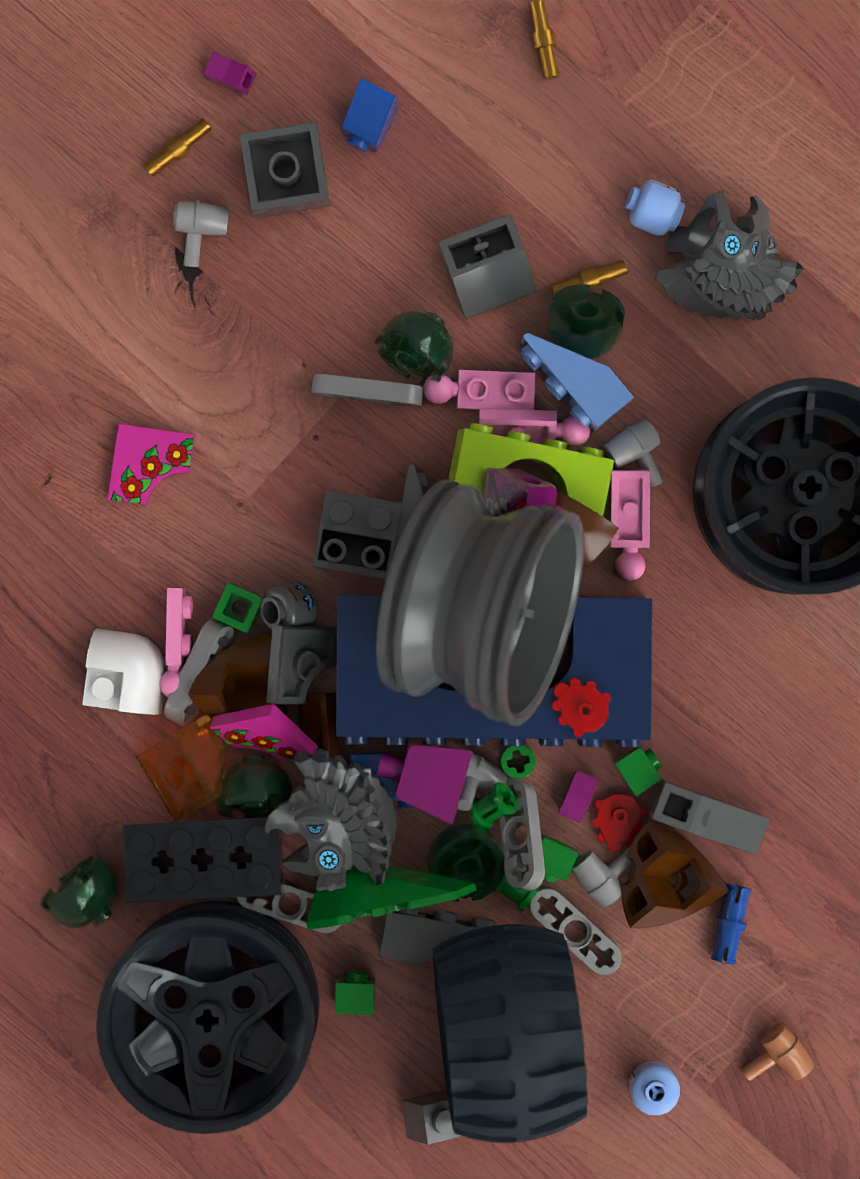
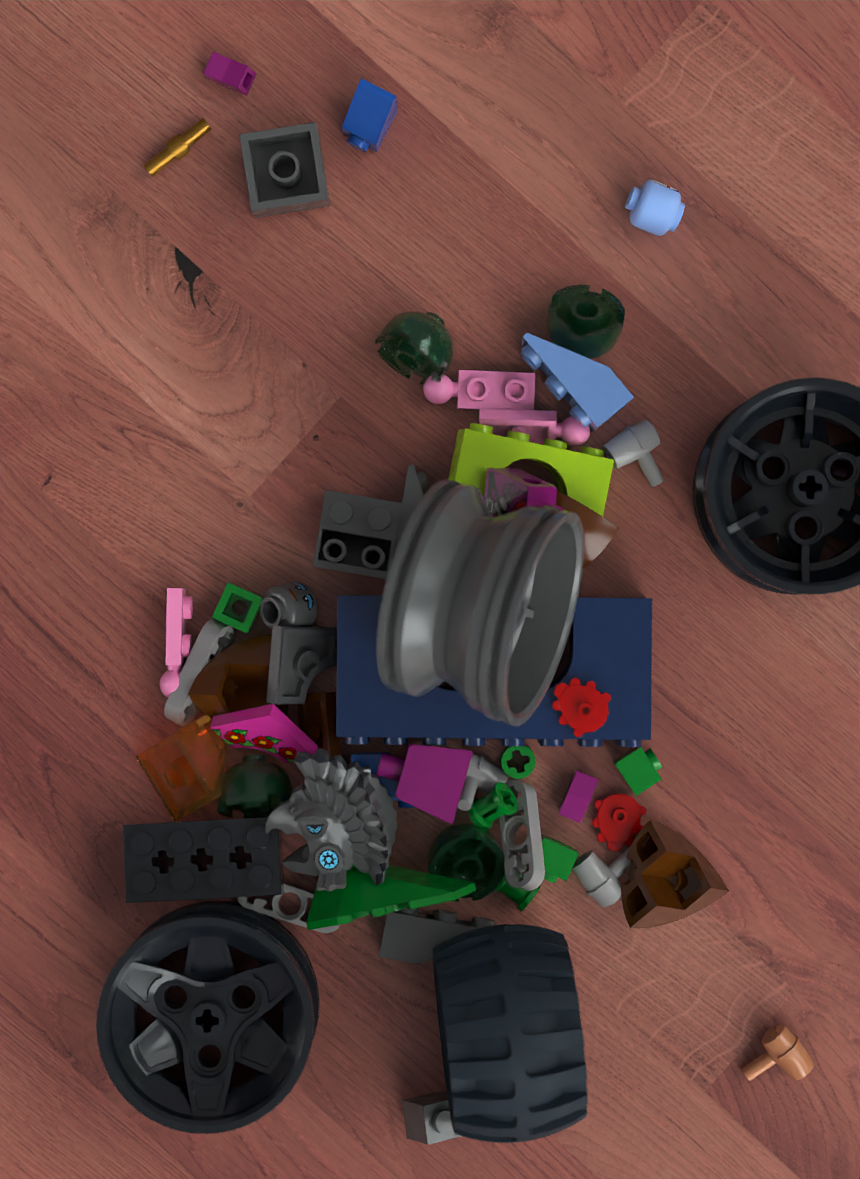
clear green cylinder [39,853,118,928] -> none
white brick [82,628,167,715] -> none
dark pink tile [108,424,196,505] -> none
light grey piece [172,200,229,267] -> none
light grey beam [311,374,424,407] -> none
green plate [335,971,375,1015] -> none
dark grey slope [438,214,537,320] -> none
pearl gold bar [529,0,559,80] -> none
light grey beam [530,886,622,975] -> none
pearl gold bar [551,260,628,300] -> none
bright pink plate [611,469,650,581] -> none
light blue head [629,1061,680,1115] -> none
dark grey slope [648,779,770,855] -> none
dark grey piece [655,190,803,321] -> none
blue pin [711,883,751,965] -> none

